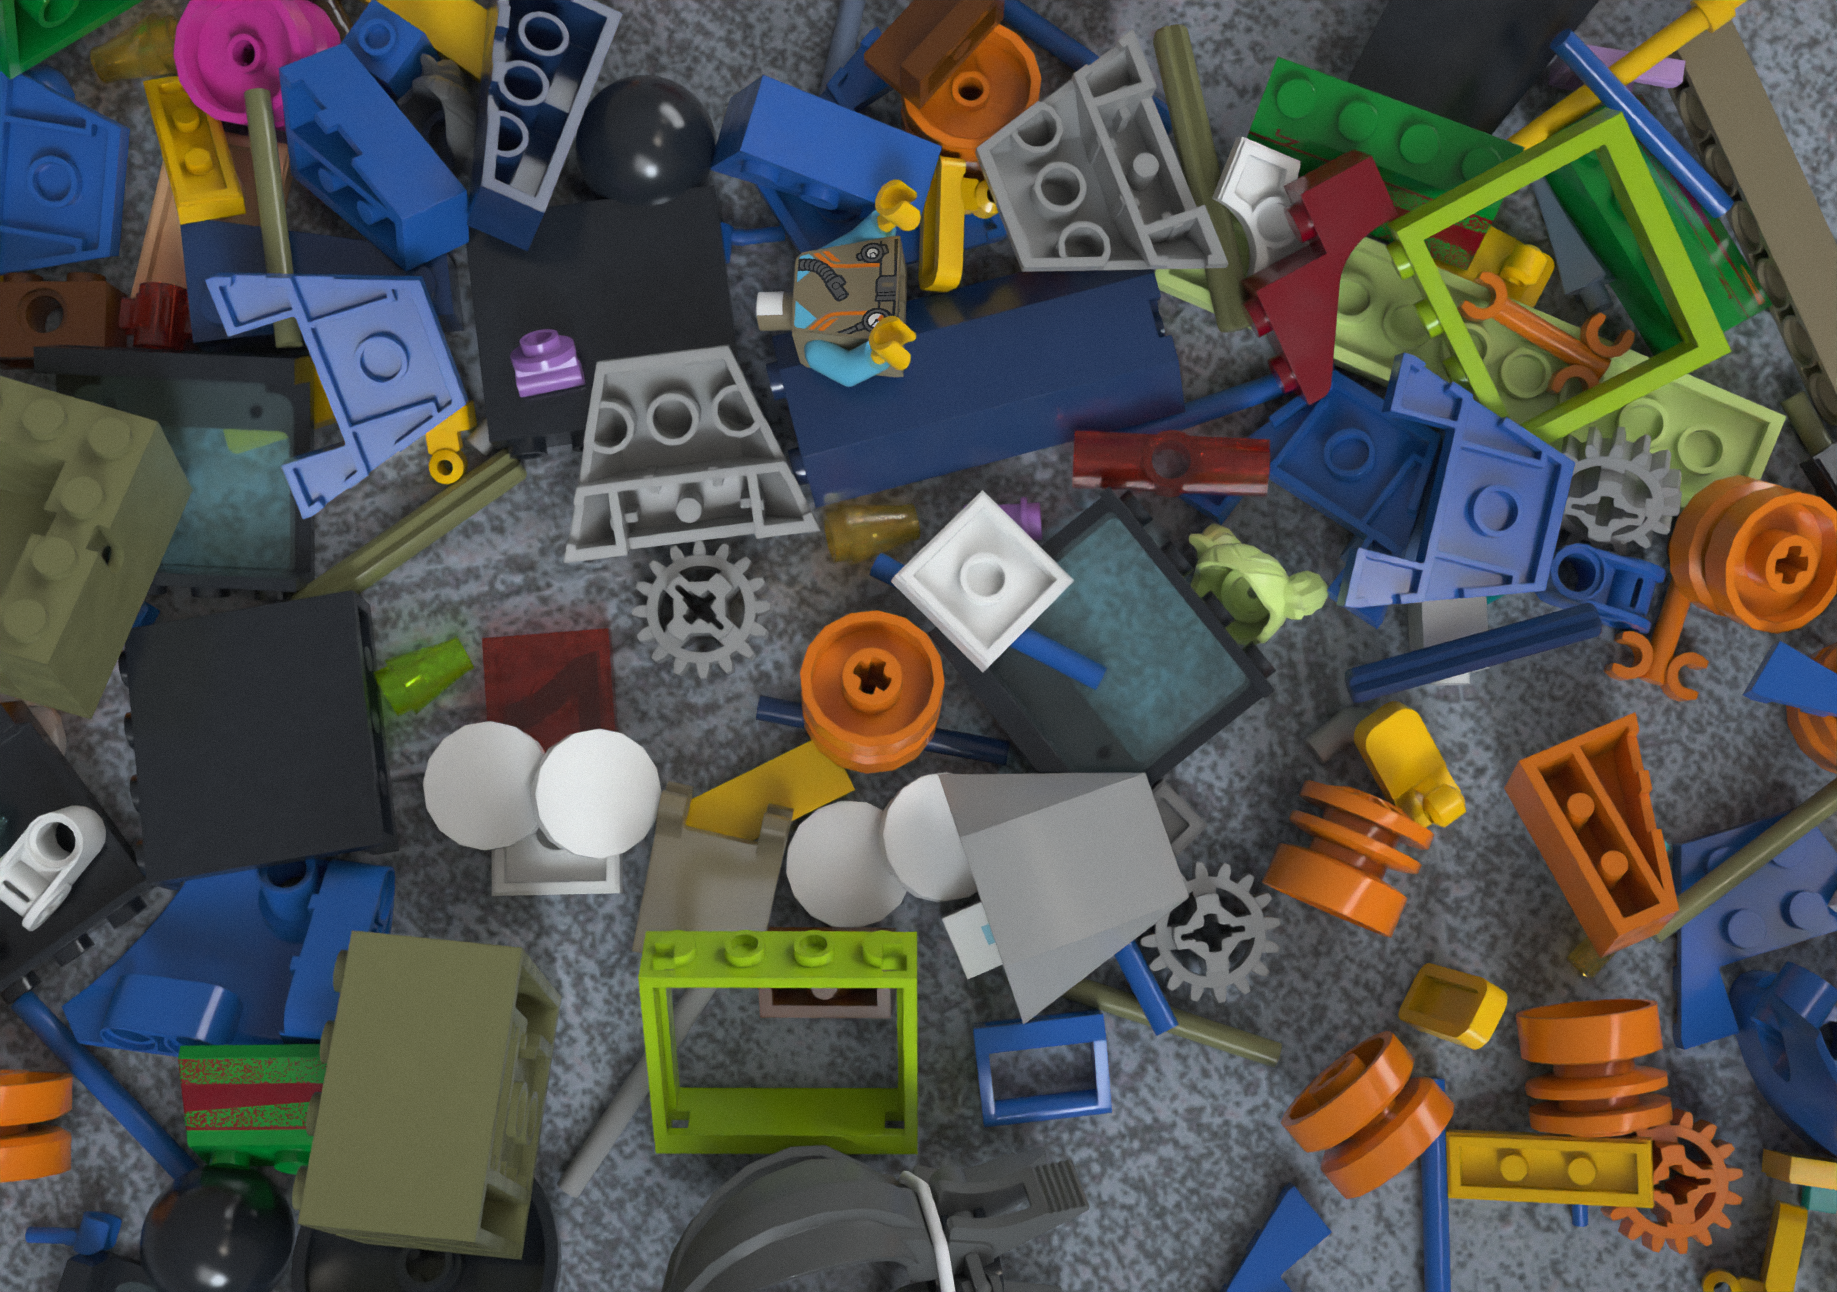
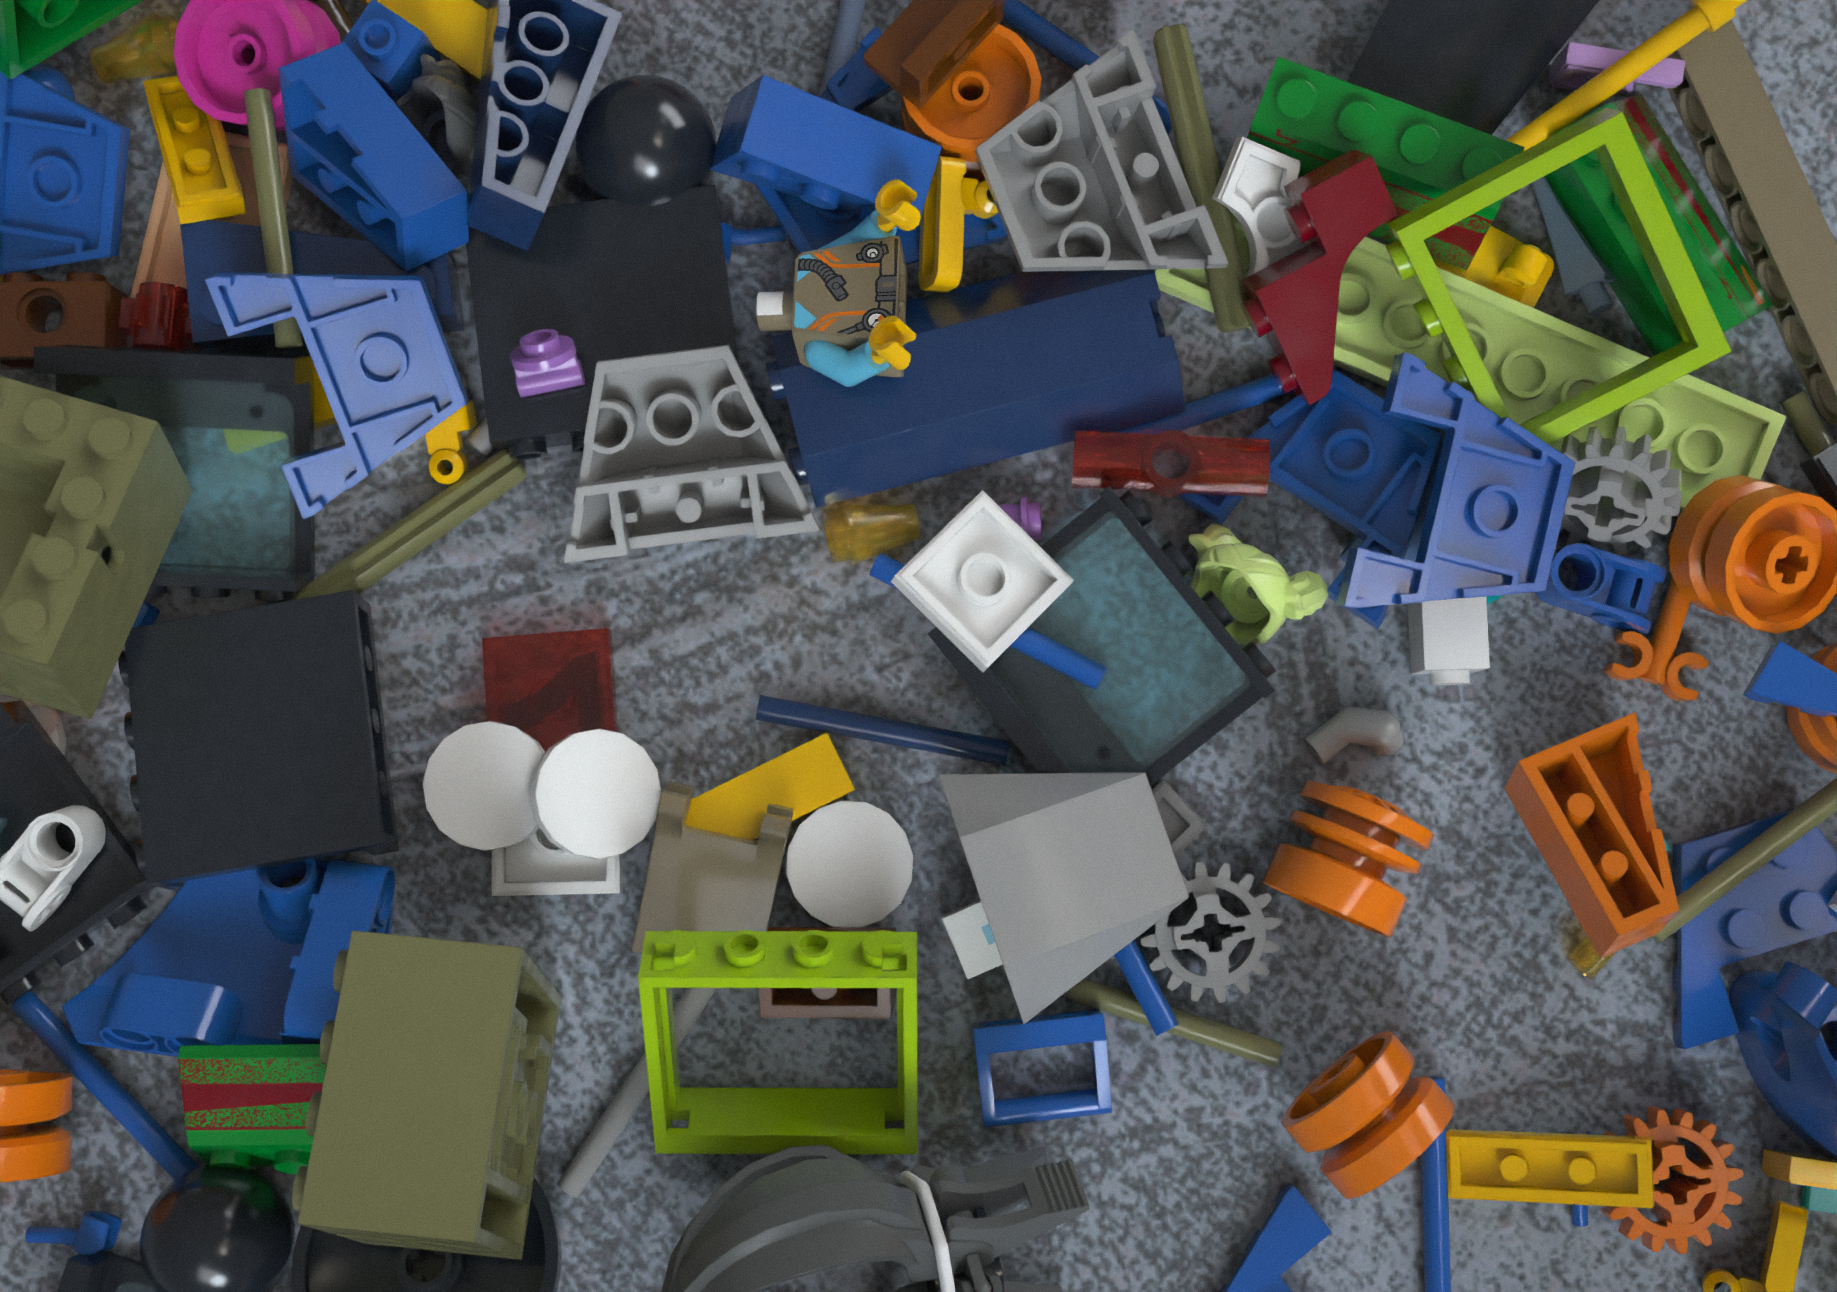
clear neon green cone [373,636,475,717] -> none
light grey gear [632,540,773,680] -> none
orange wheel [800,610,945,774] -> none
white tile [877,772,978,903] -> none
dark blue axle [1345,603,1602,703] -> none
yellow piece [1354,701,1466,828] -> none
yellow piece [1398,963,1508,1050] -> none
orange bar [1457,271,1635,395] -> none
orange wheel [1516,998,1673,1138] -> none
blue bar [1550,28,1734,218] -> none

